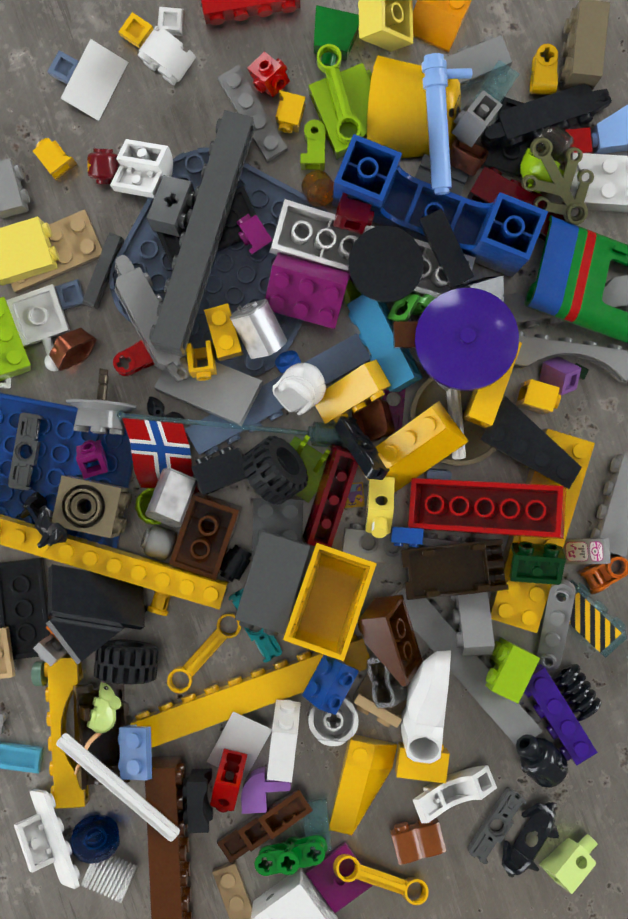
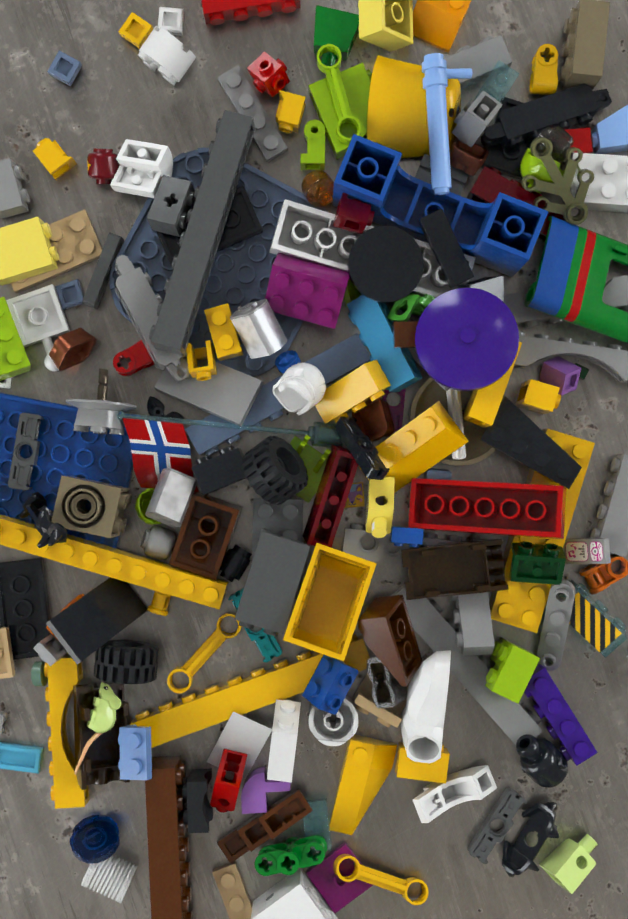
white bracket [14,789,80,889] -> none
black tile [48,564,145,630] -> none
white axle [56,733,180,842] -> none
white sticker [61,39,129,121] -> none
magenta brick [76,440,108,479] -> none
magenta brick [237,214,273,255] -> none
dark orange brick [390,818,447,865] -> none
black piece [551,664,602,722] -> none

